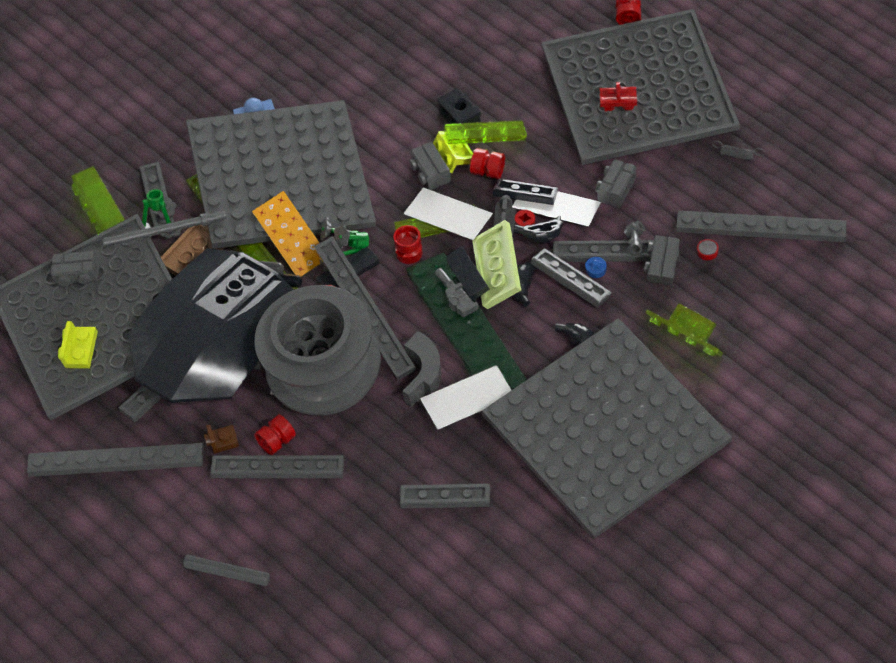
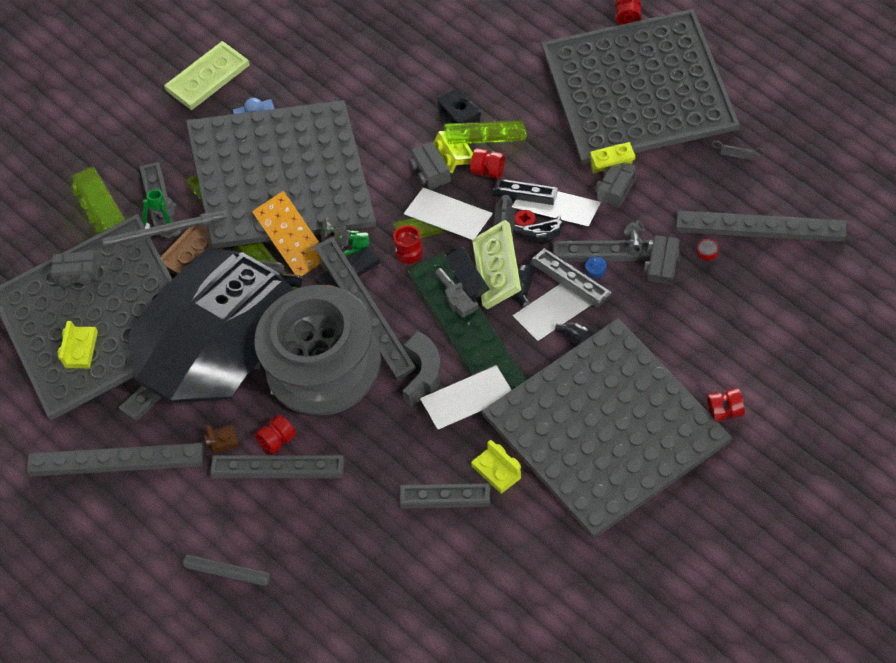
red hips [600,82,637,111] -> none
clear neon green bracket [645,303,723,357] -> none
none -> yellowish green plate [164,41,249,110]
none -> neon yellow bracket [471,440,521,494]
none -> white sticker [513,284,592,341]
none -> neon yellow bracket [590,142,635,173]
none -> red wheel [707,388,745,422]

